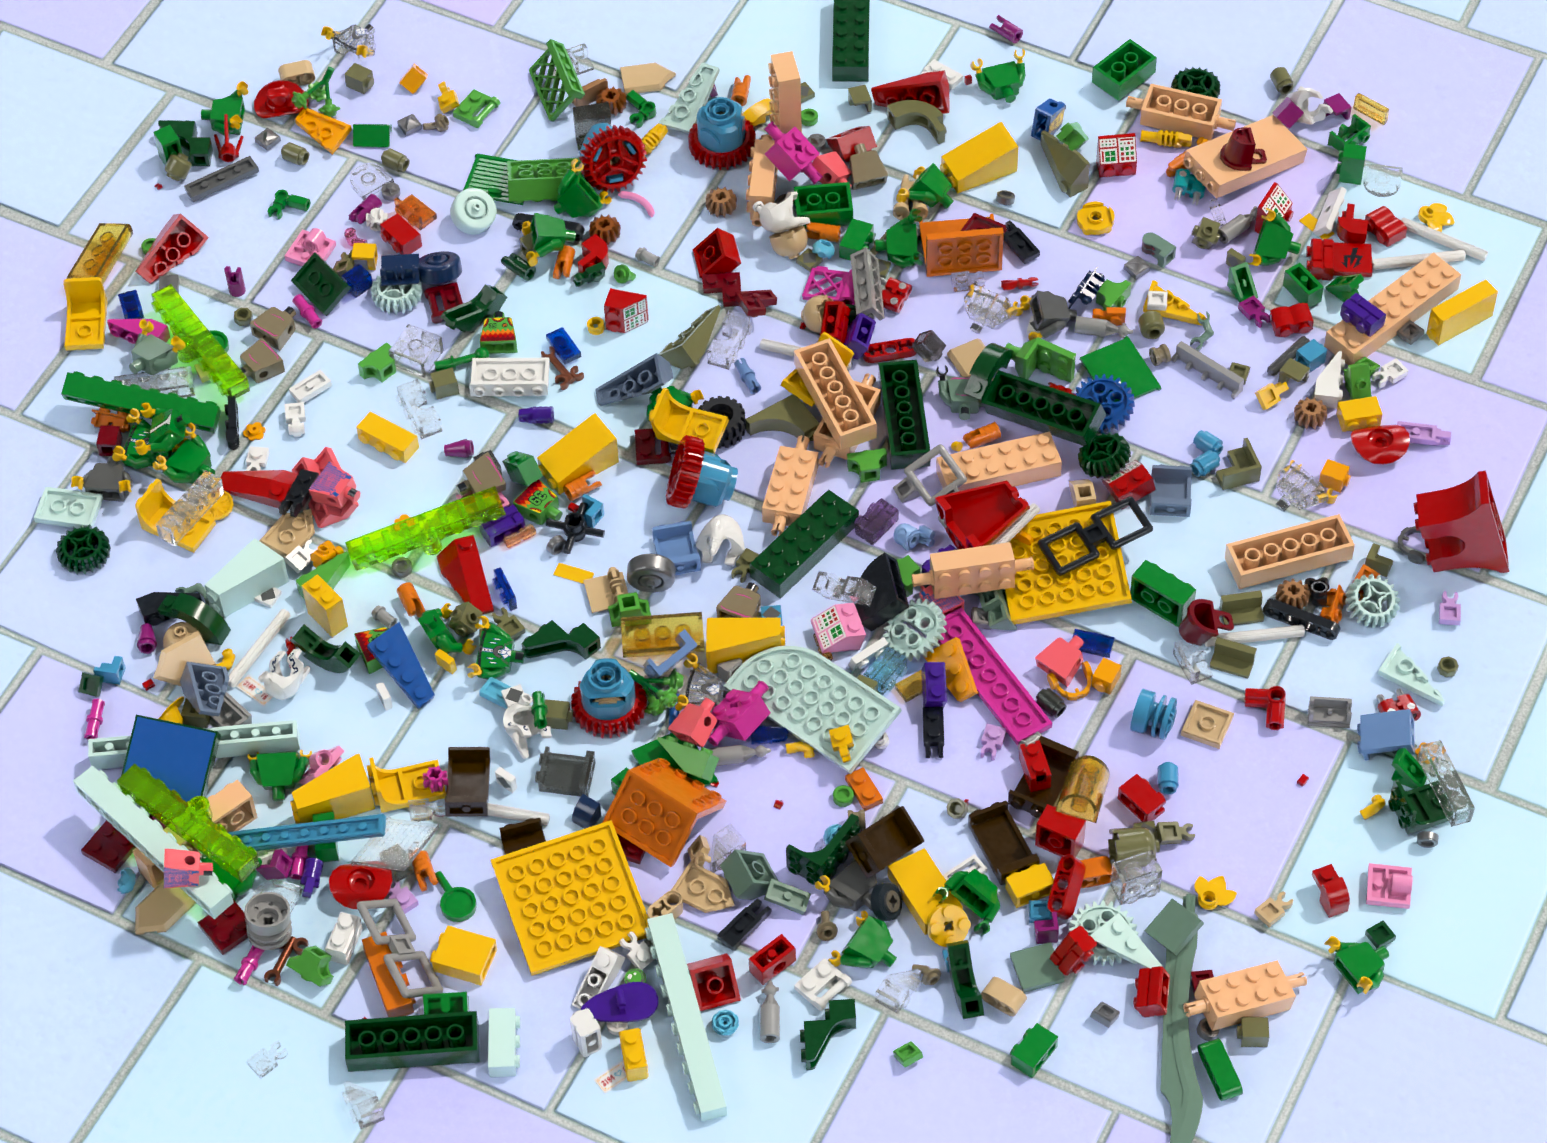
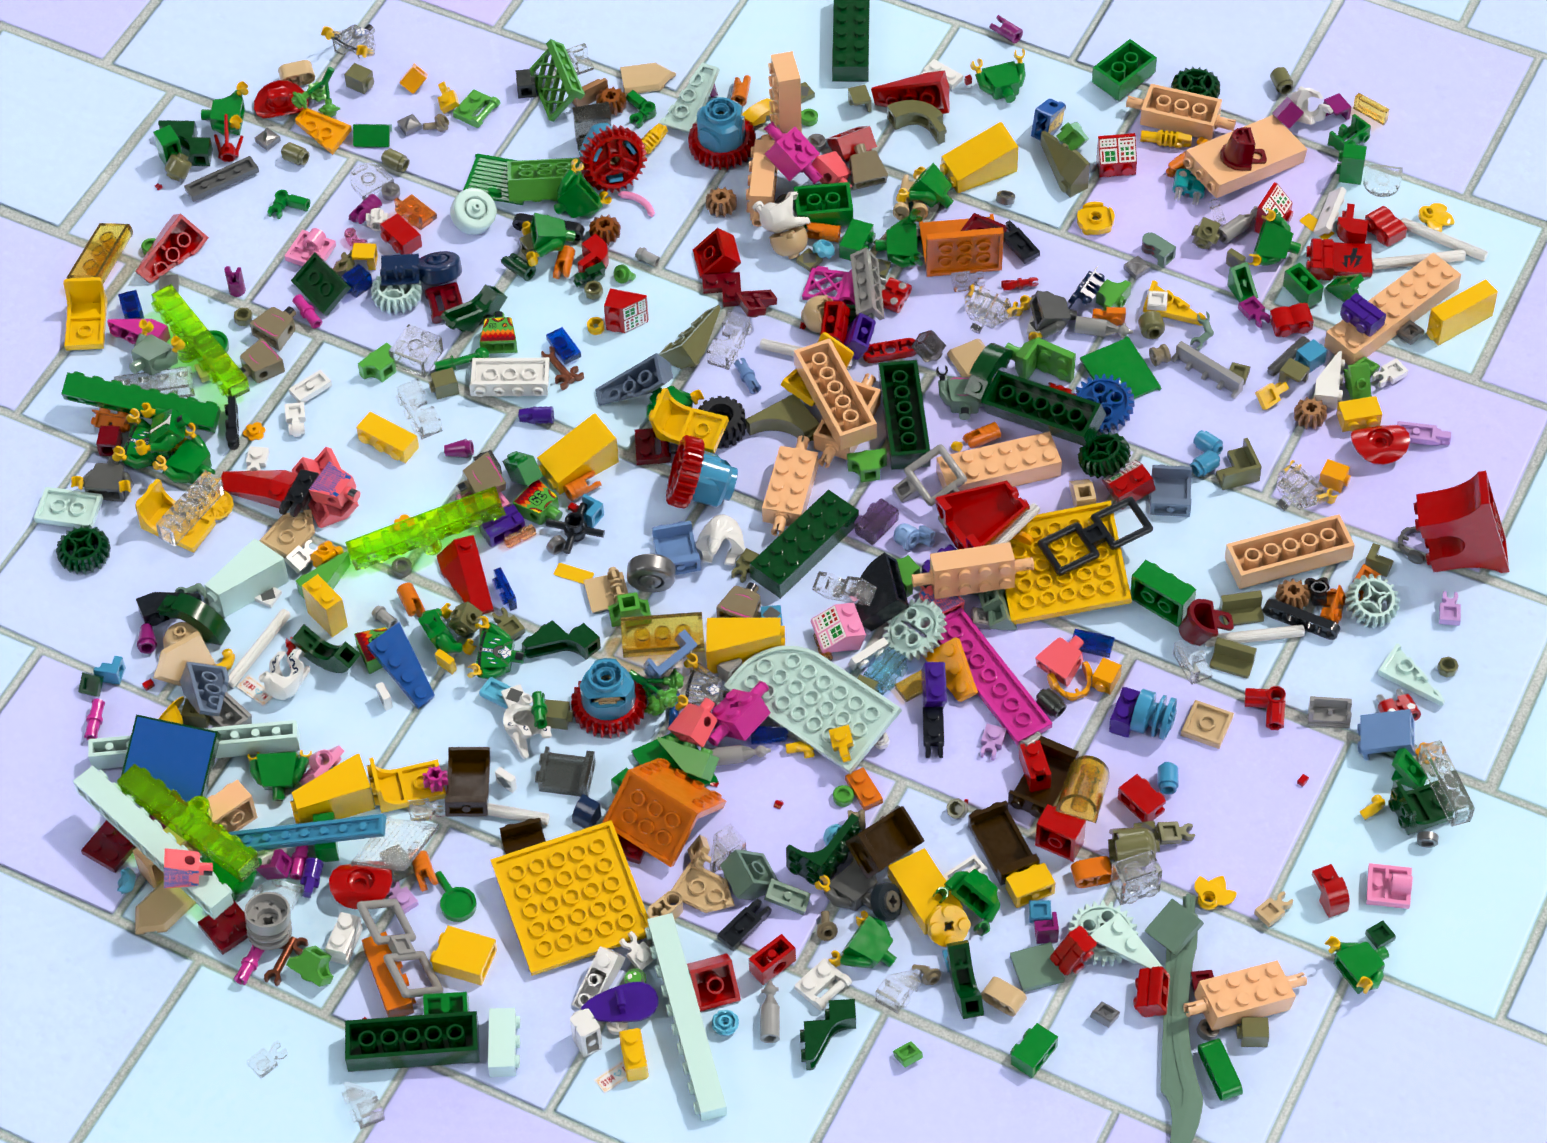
red beam [1047,854,1086,920] -> none
none -> pearl dark grey brick [515,69,536,99]
none -> olive tile [584,281,603,300]
none -> dark purple brick [1109,687,1141,738]

